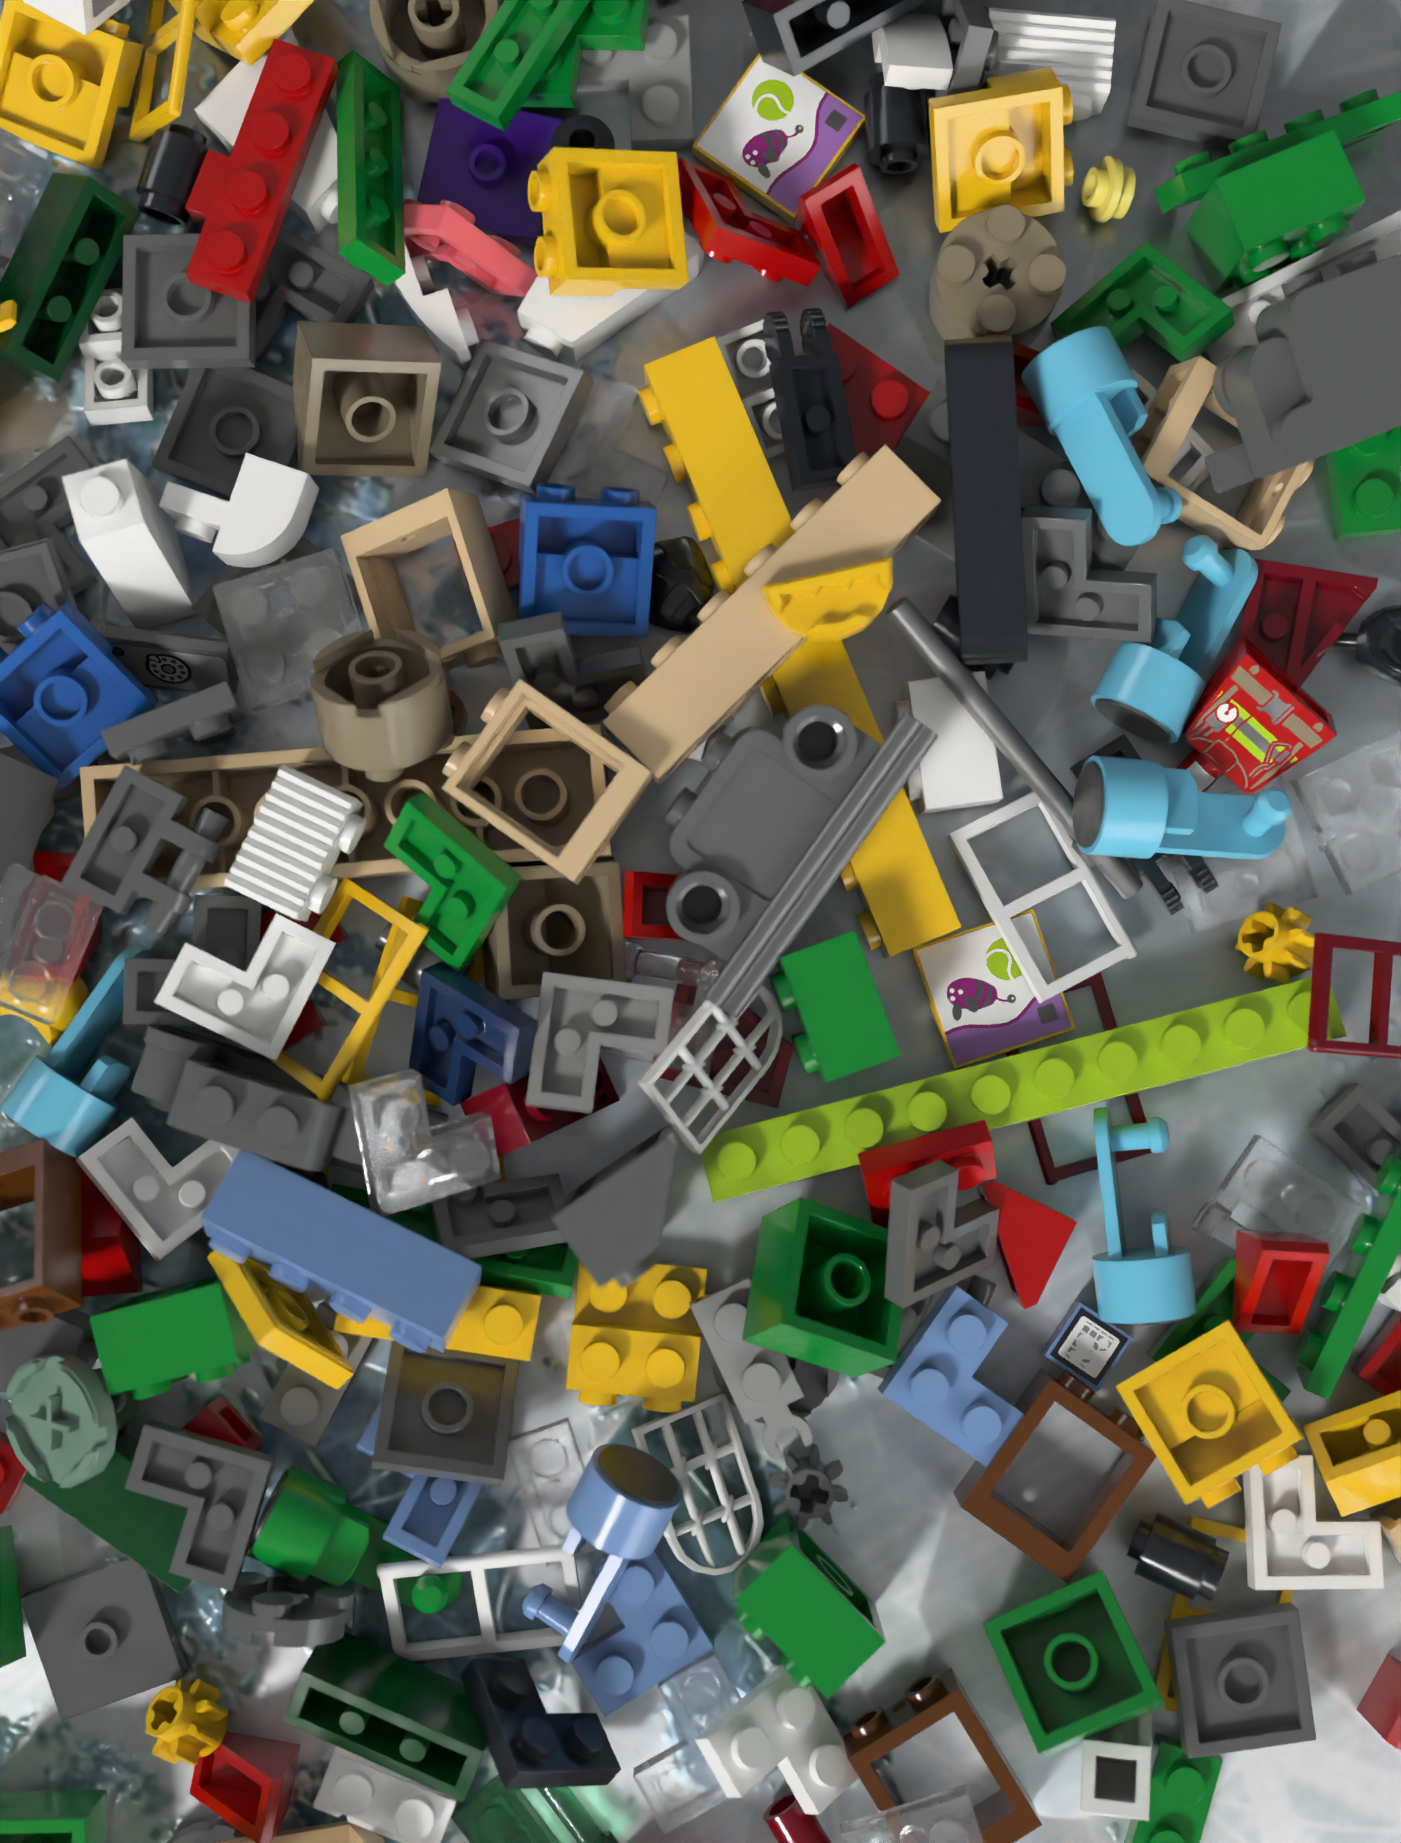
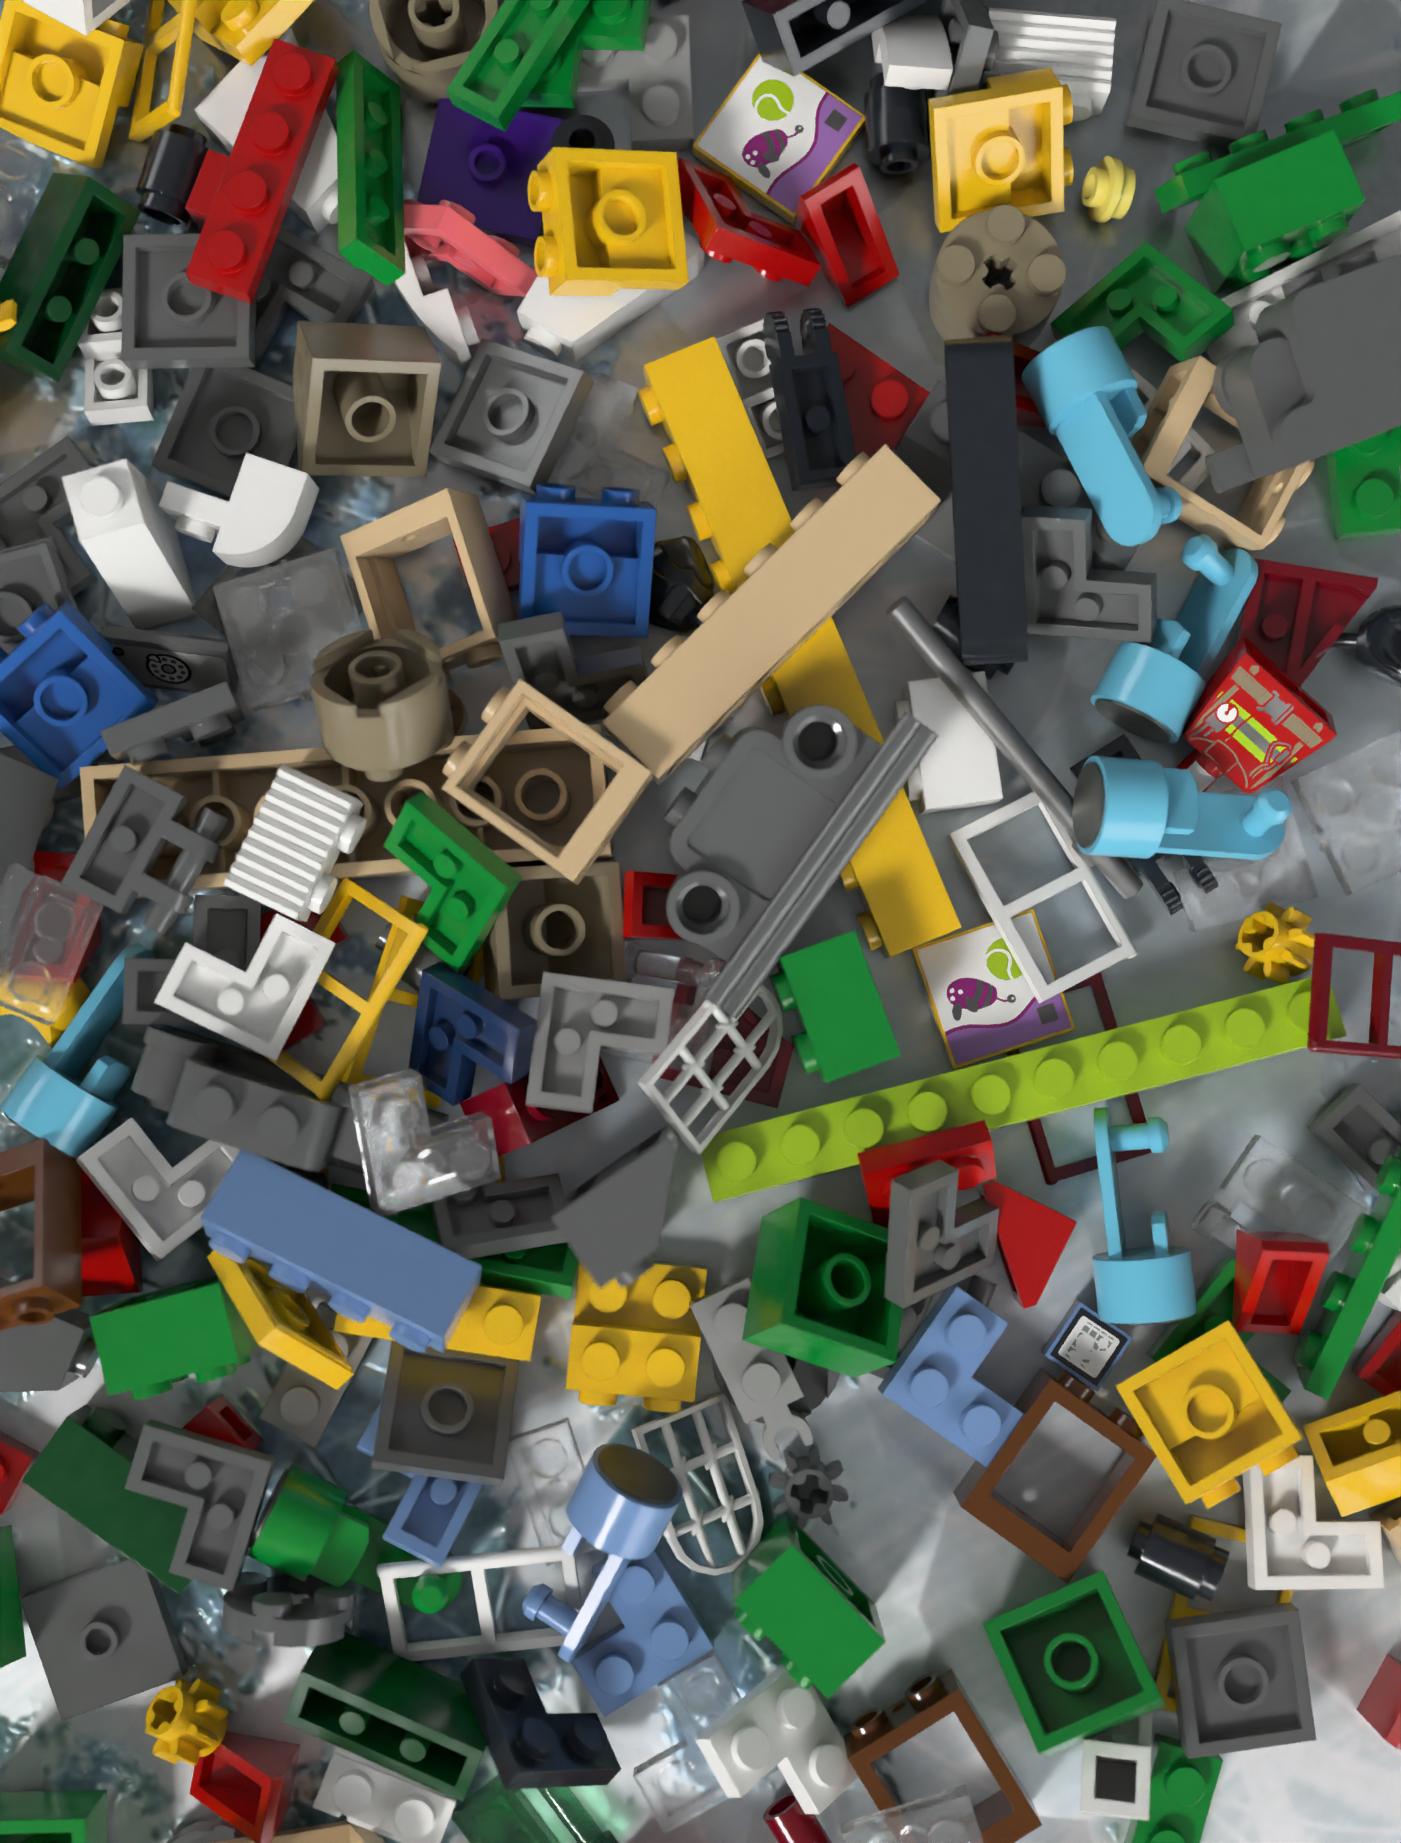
sand green tile [5,1353,138,1488] -> none
yellow tile [761,557,893,641] -> none

